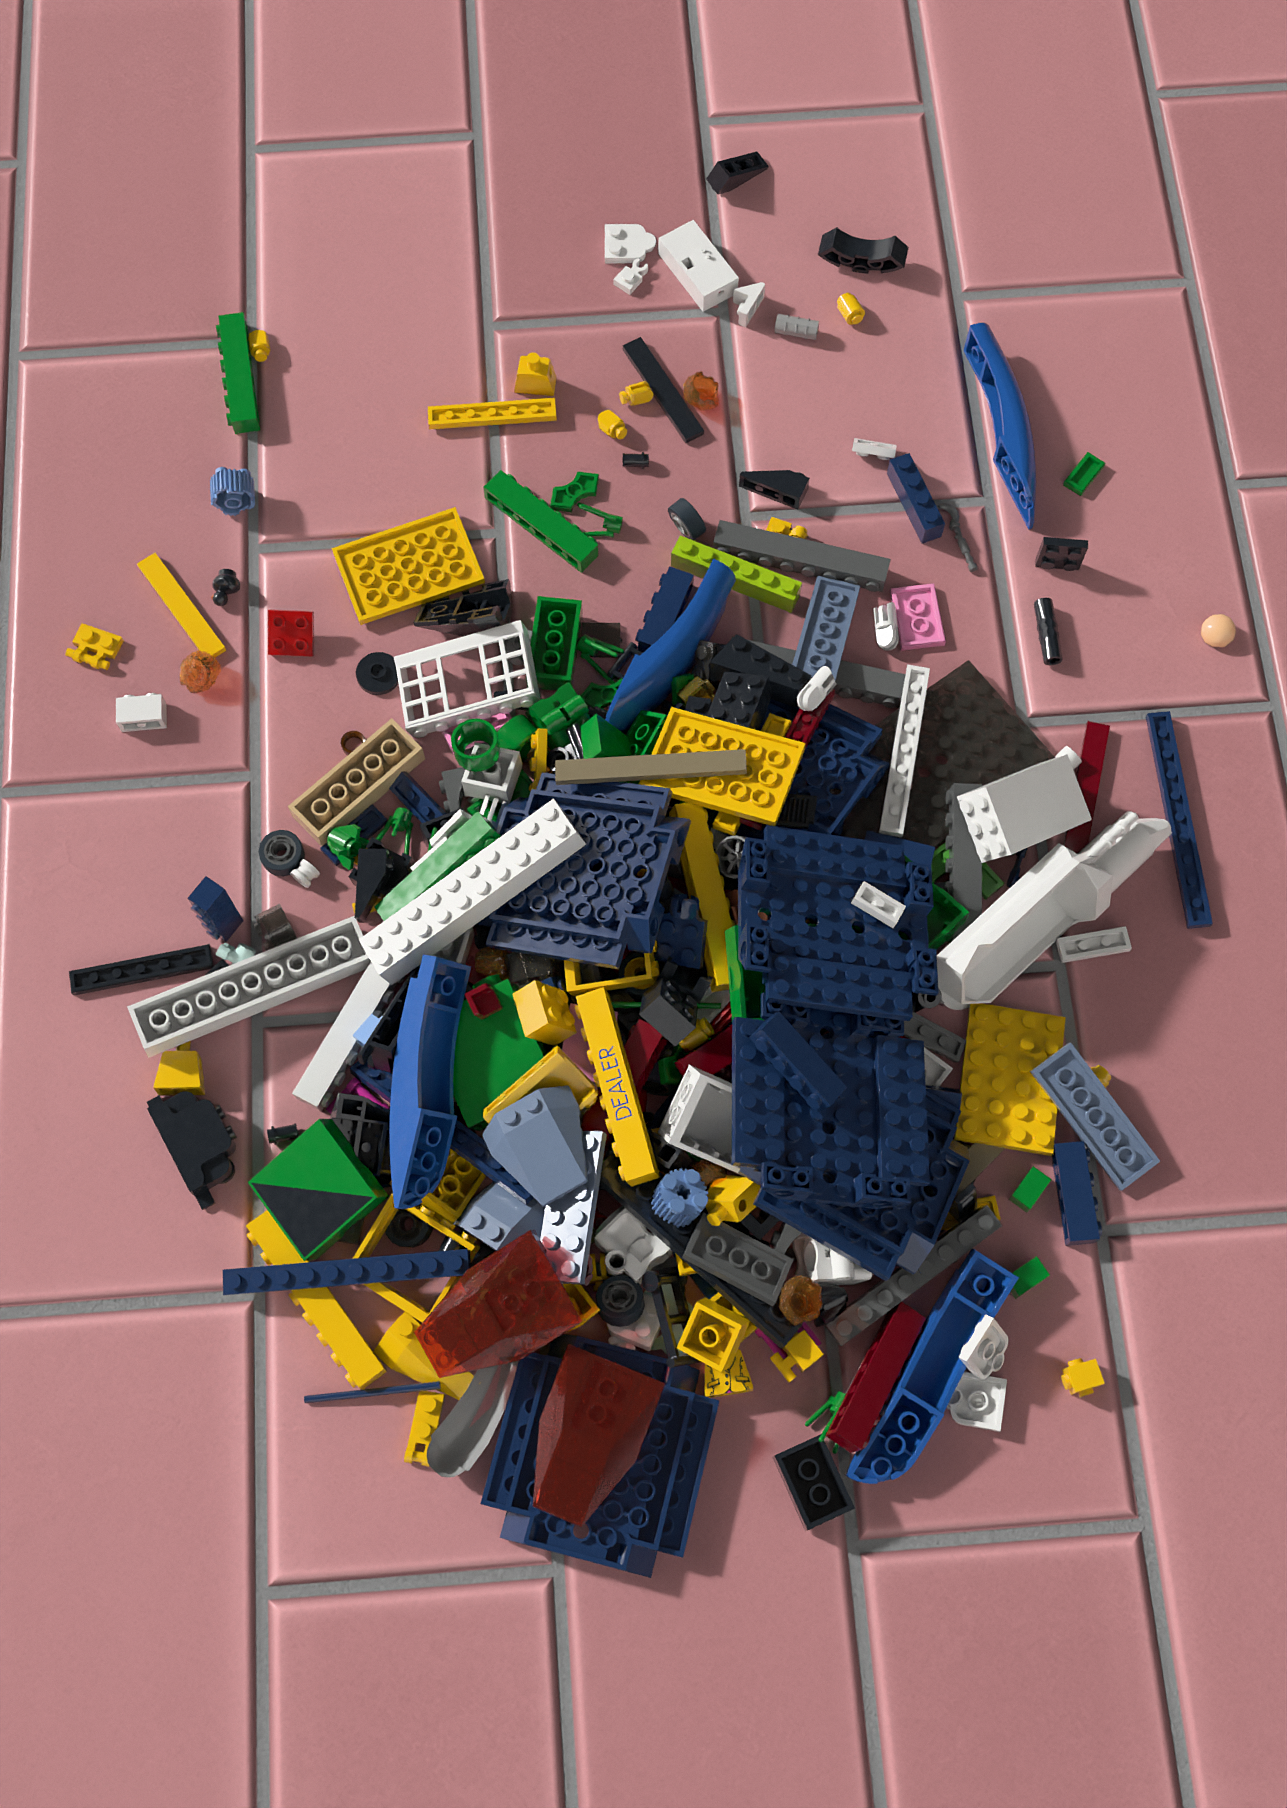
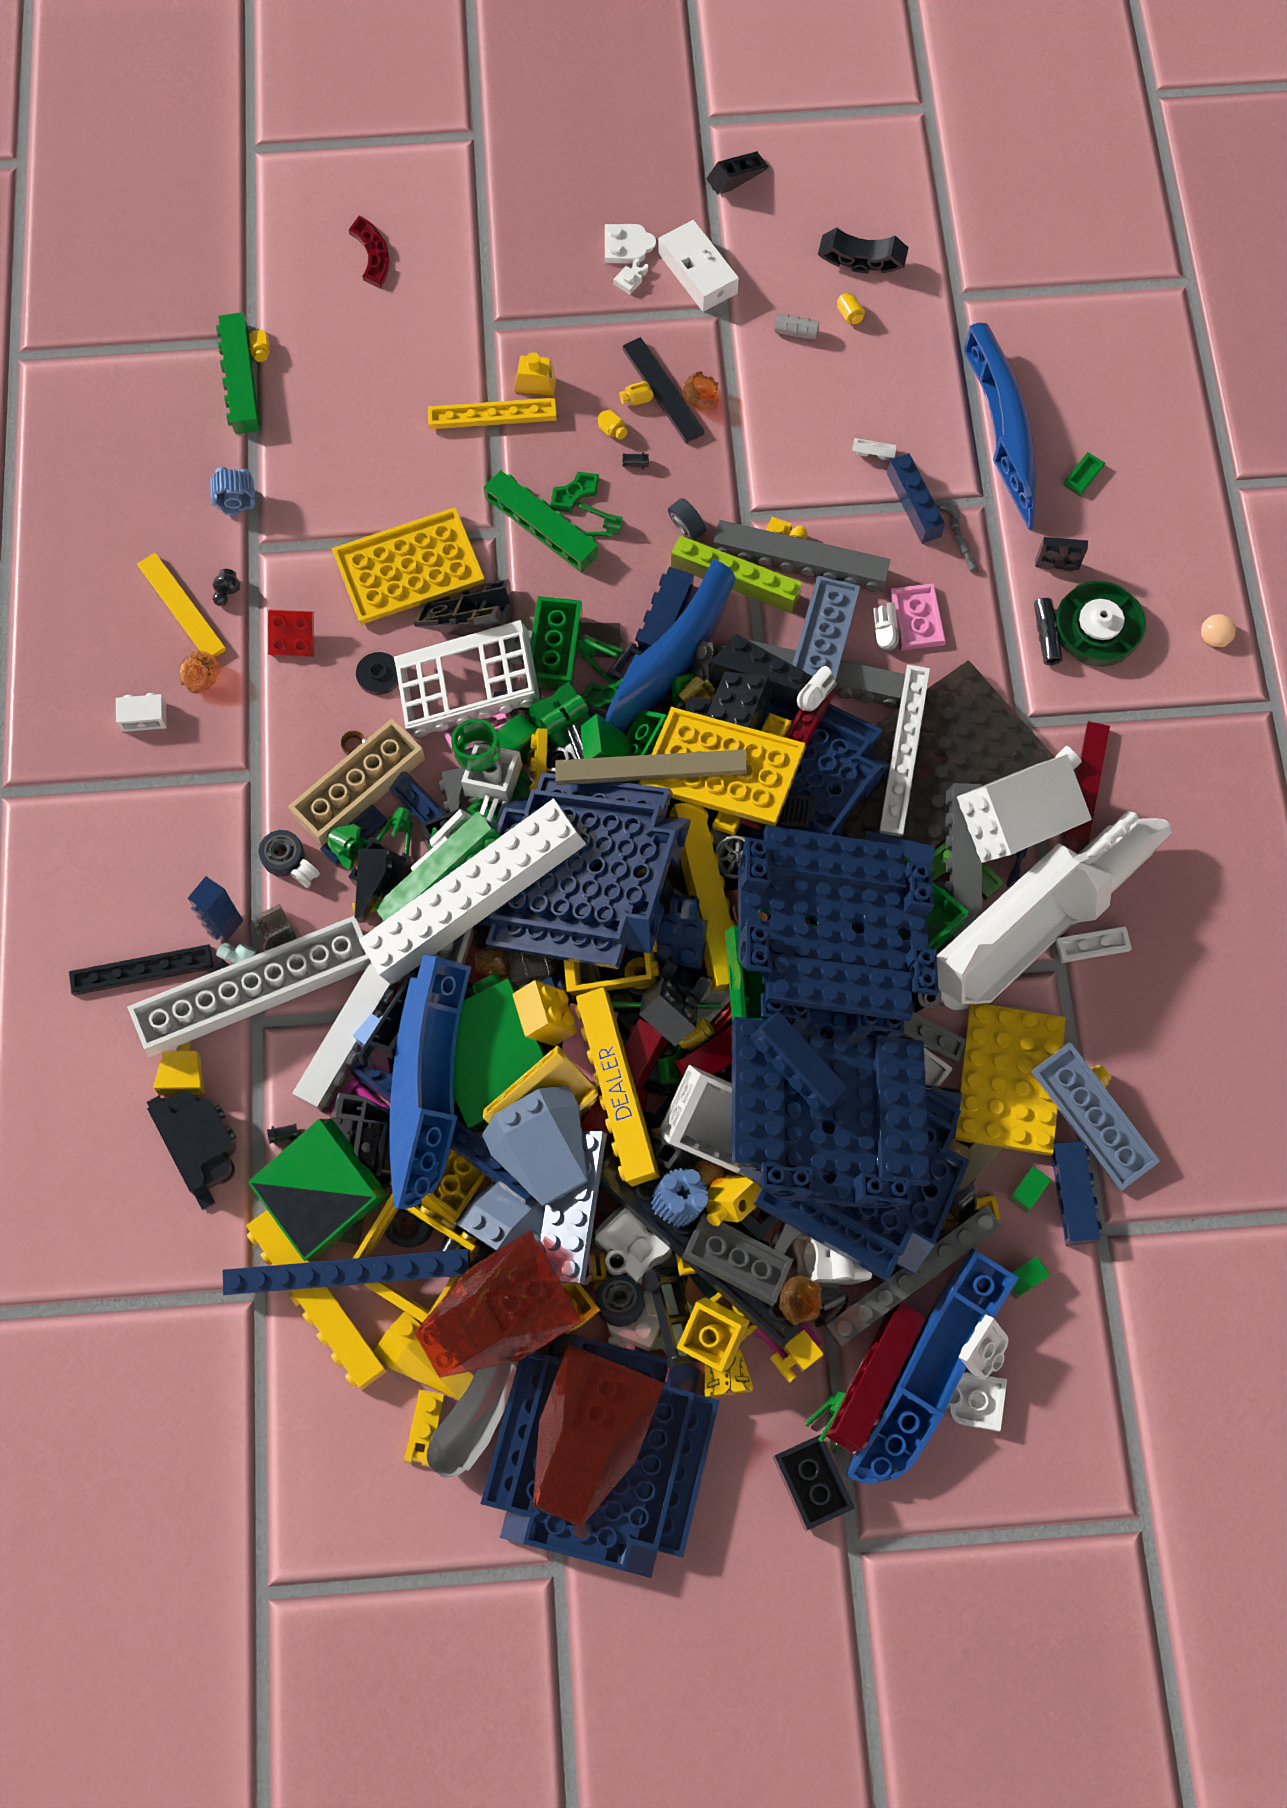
yellow plate [65,623,124,670] -> none
dark blue axle [304,1381,441,1403] -> none
dark red panel [465,983,503,1020] -> none
white slope [733,282,765,328] -> none
black slope [739,470,810,510] -> none
white plate [851,881,906,928] -> none
yellow brick [1061,1358,1105,1397] -> none
dark blue plate [1146,711,1213,929] -> none
none -> dark red tile [348,215,390,289]
none -> dark green piece [1055,581,1146,666]

